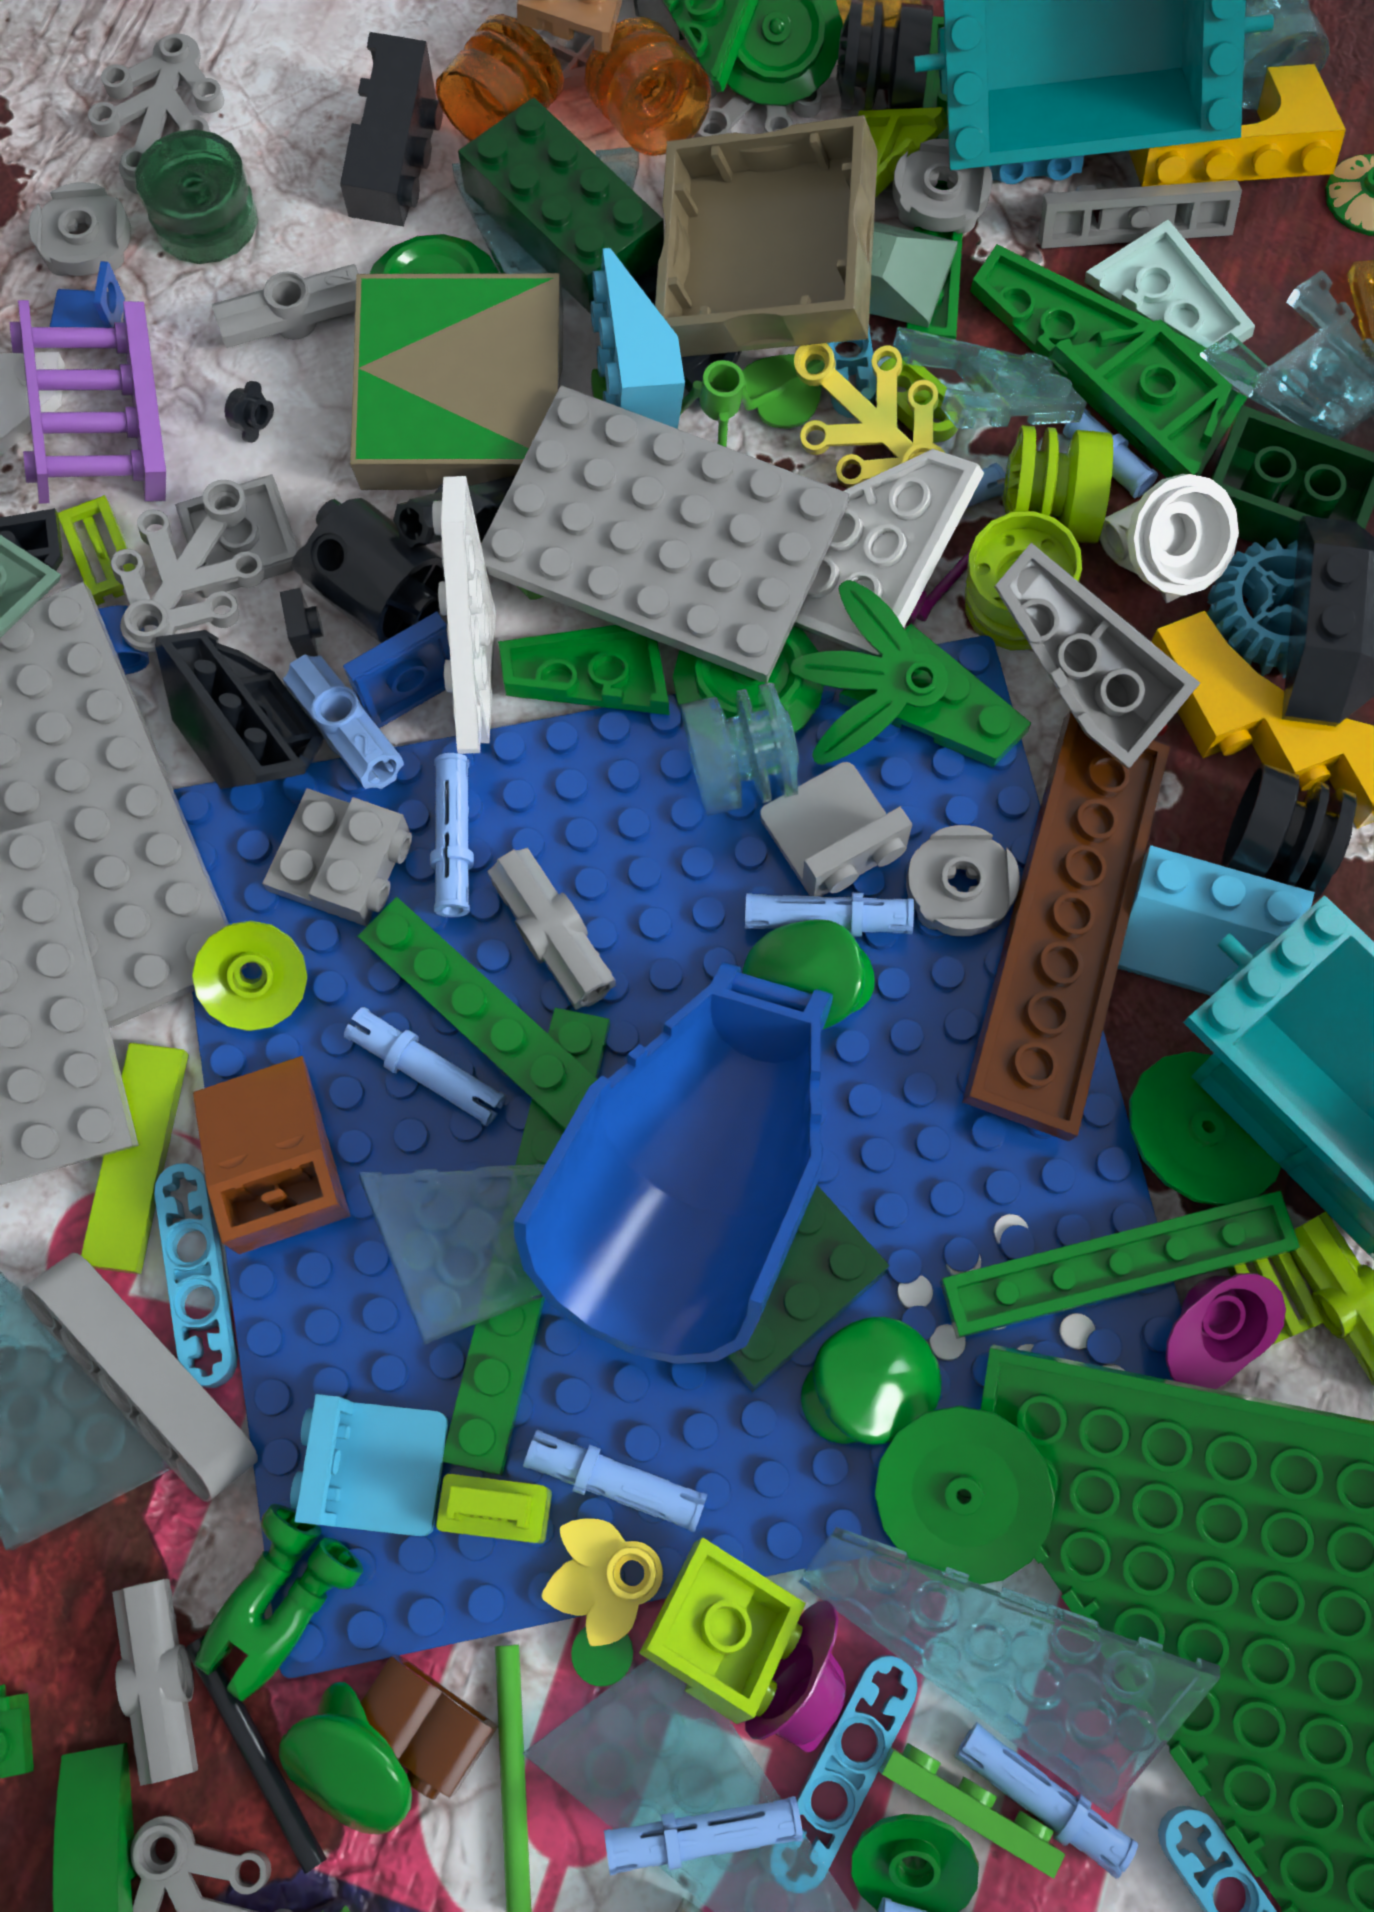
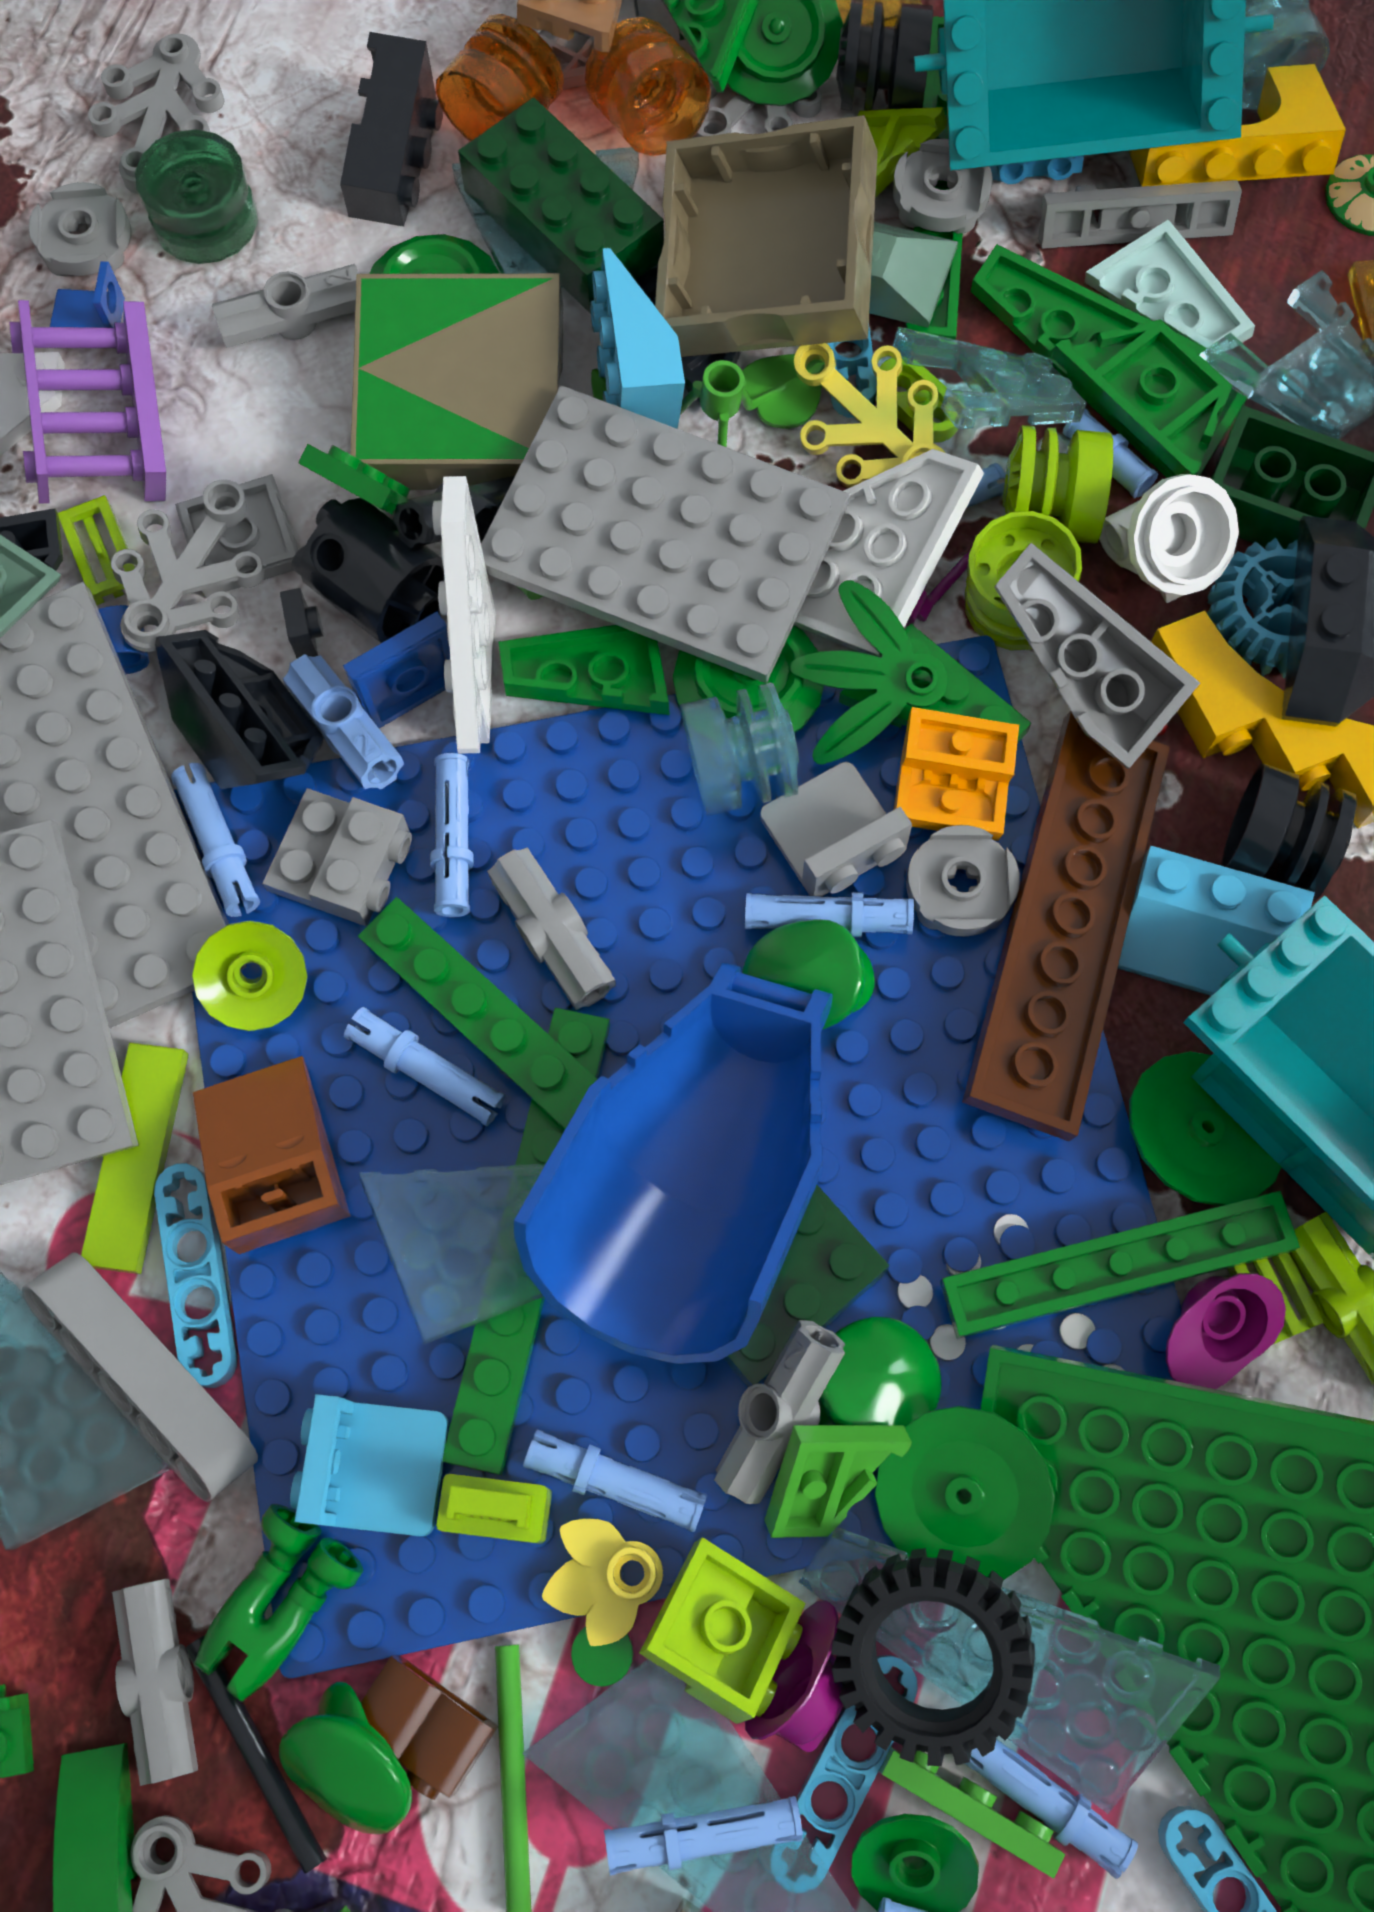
black plate [224,381,274,443] -> none
none -> light blue pin [171,763,260,917]
none -> green wing [298,444,411,516]
none -> light grey piece [714,1320,845,1504]
none -> bright green wing [764,1425,912,1538]
none -> black tyre [831,1548,1035,1767]
none -> light orange slope [893,707,1019,841]

